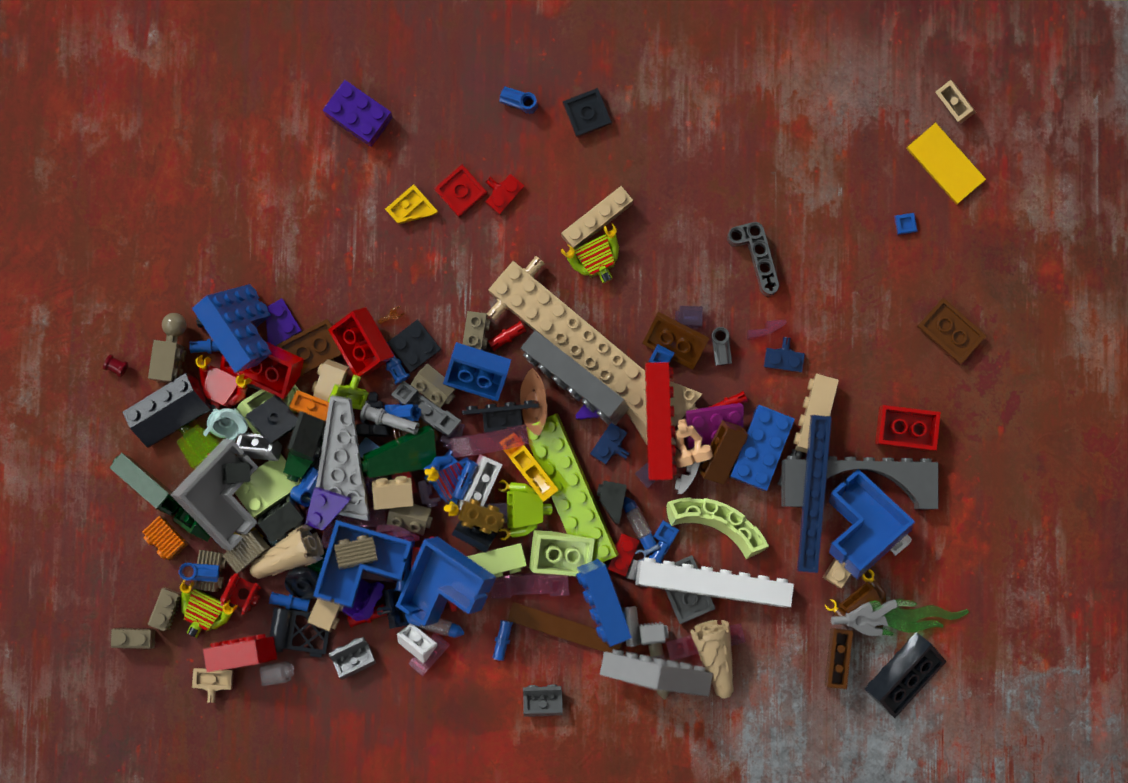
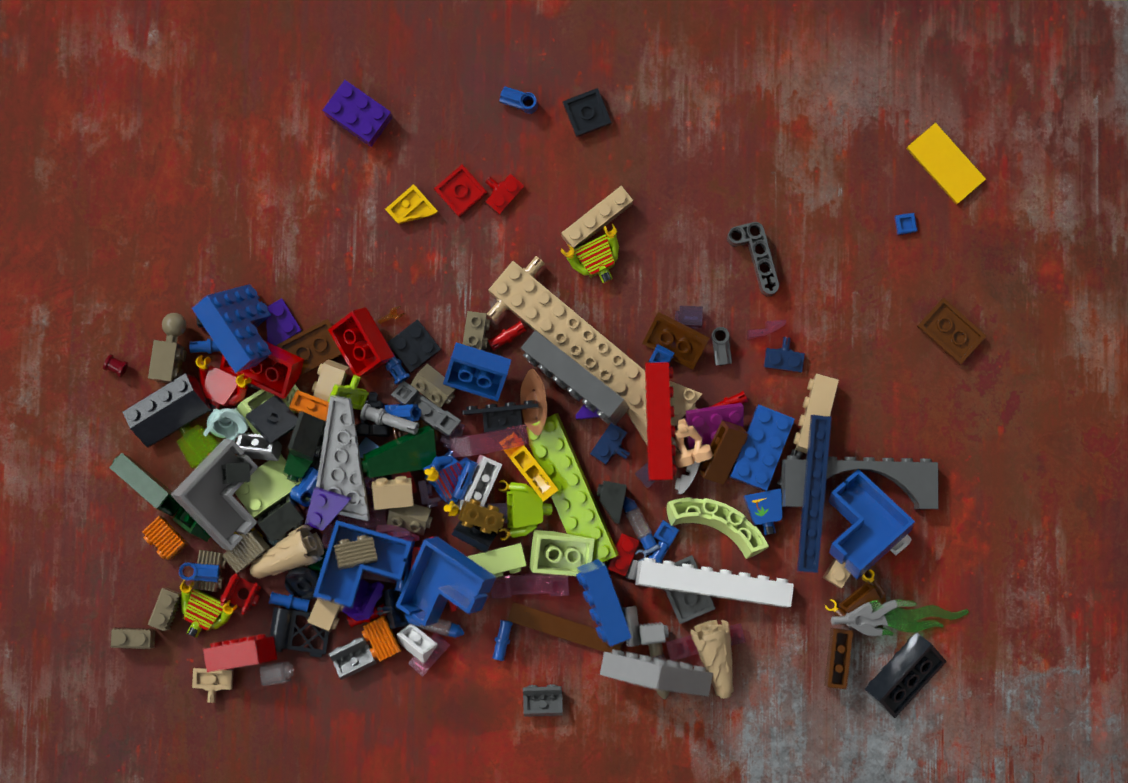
red brick [875,405,941,452] -> none
tan brick [936,80,976,124] -> none
none -> orange brick [362,616,402,662]
none -> blue torso [743,489,782,535]

